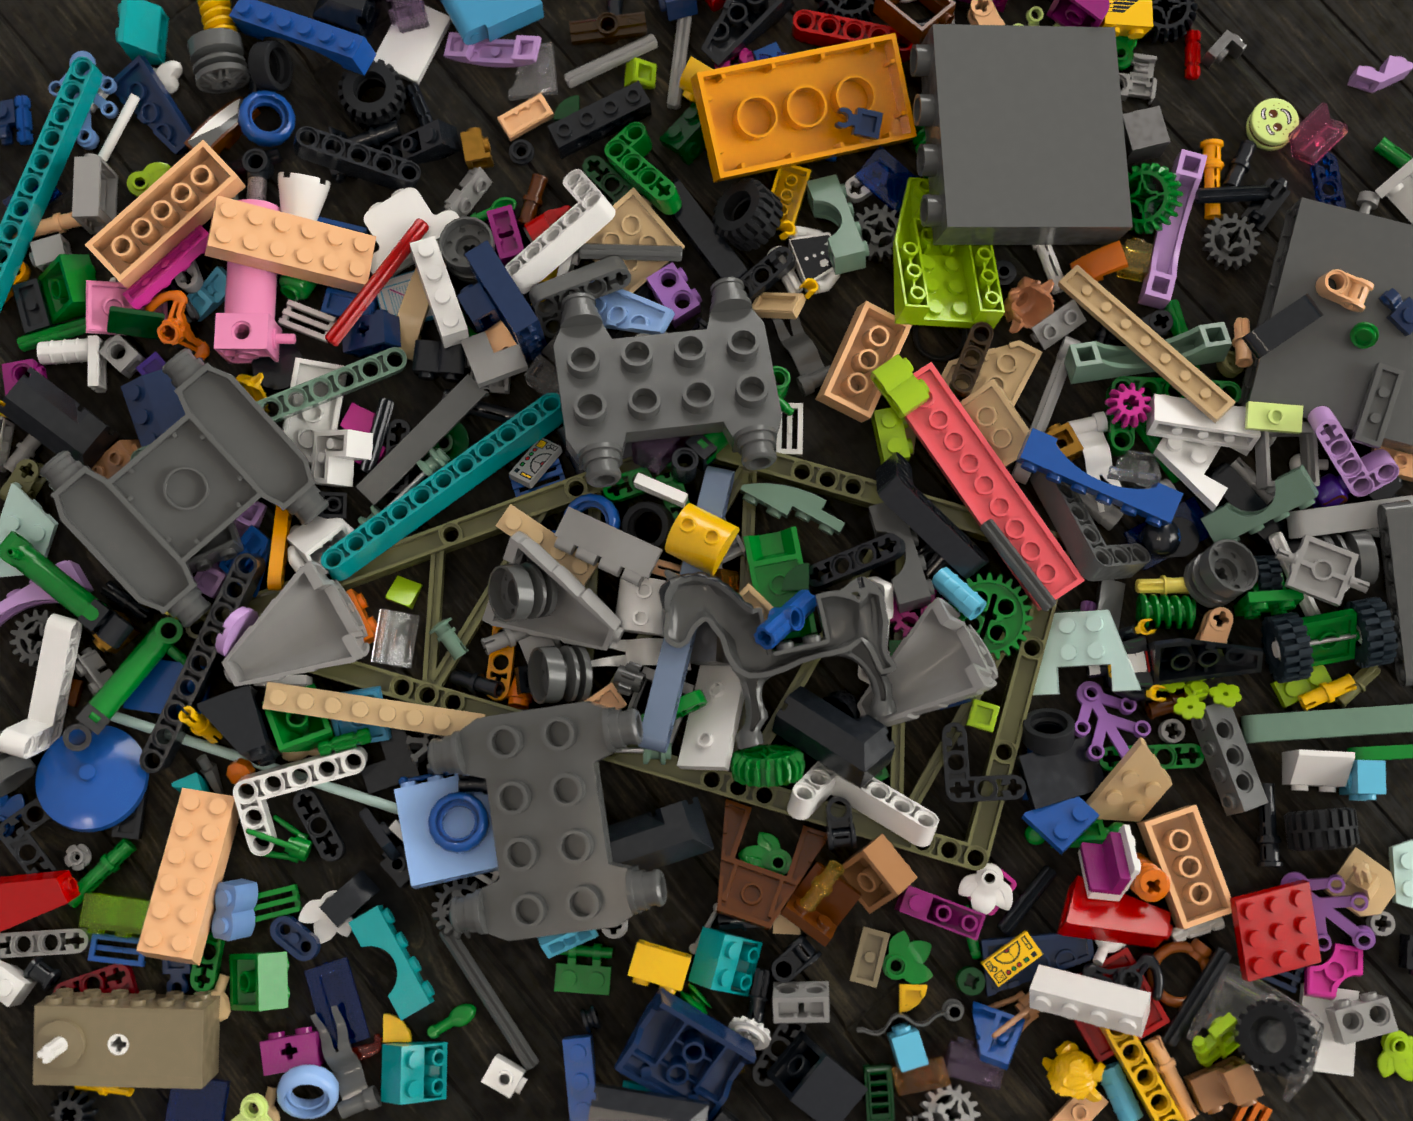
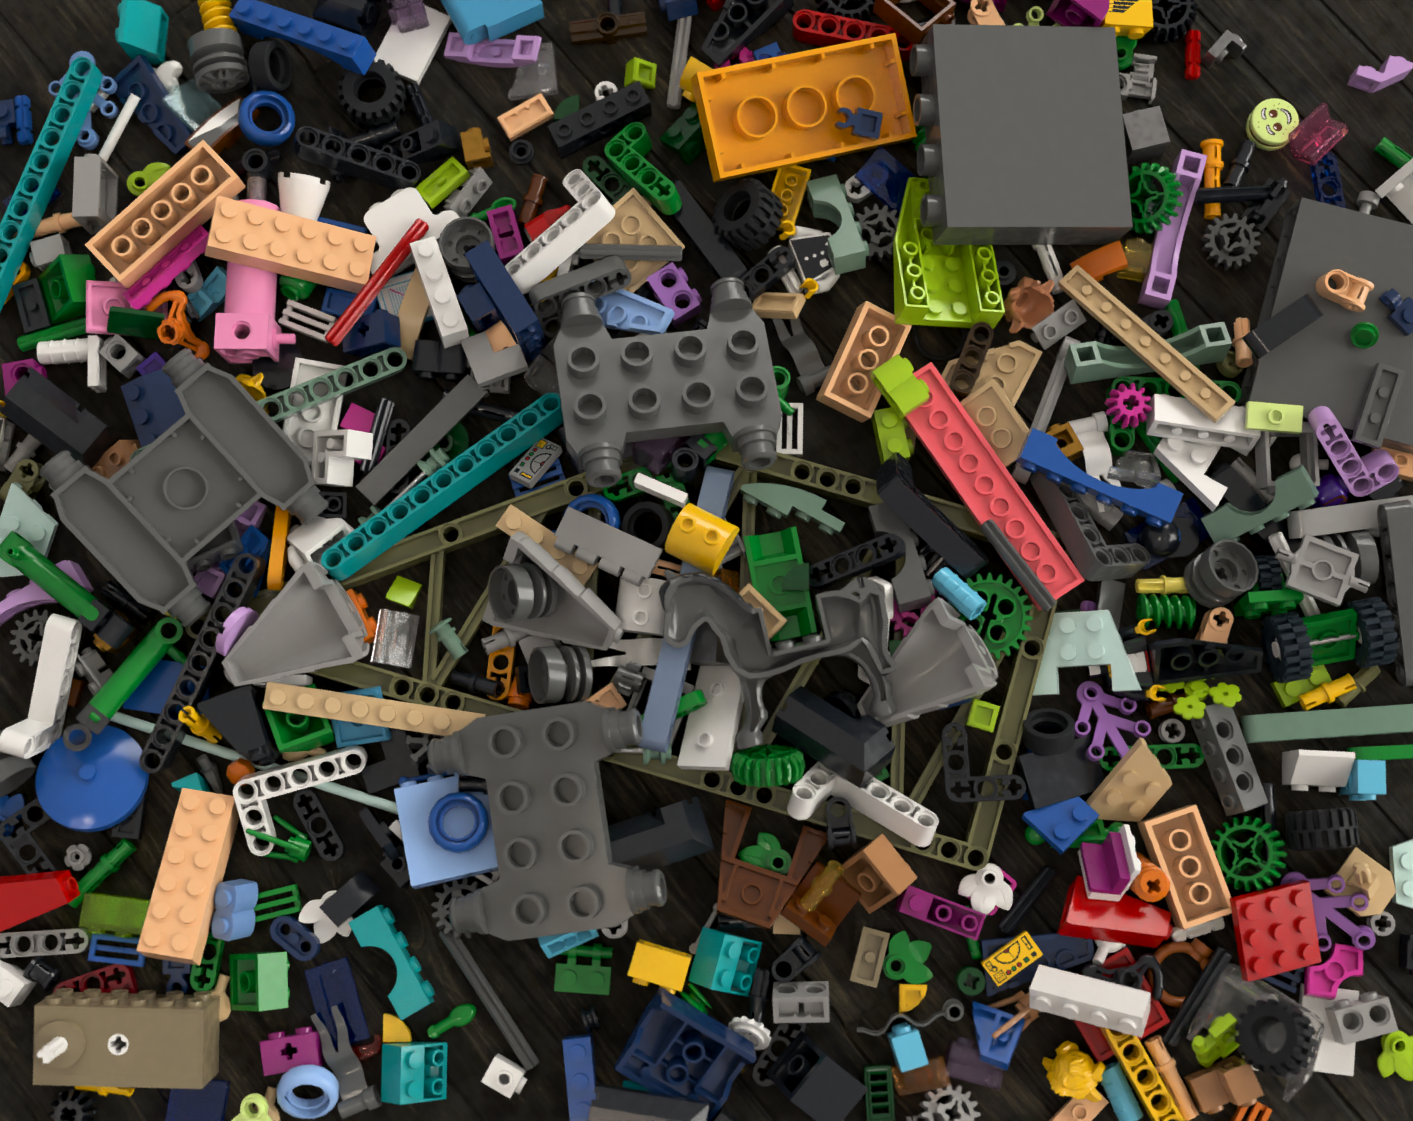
green axle [317,728,372,756] -> none
light grey axle [564,34,658,88] -> none
blue piece [753,590,816,649] -> none
none -> clear light blue piece [162,78,222,132]
none -> lime plate [415,156,471,209]
none -> white bush [595,81,617,101]
none -> green gear [1211,816,1287,892]

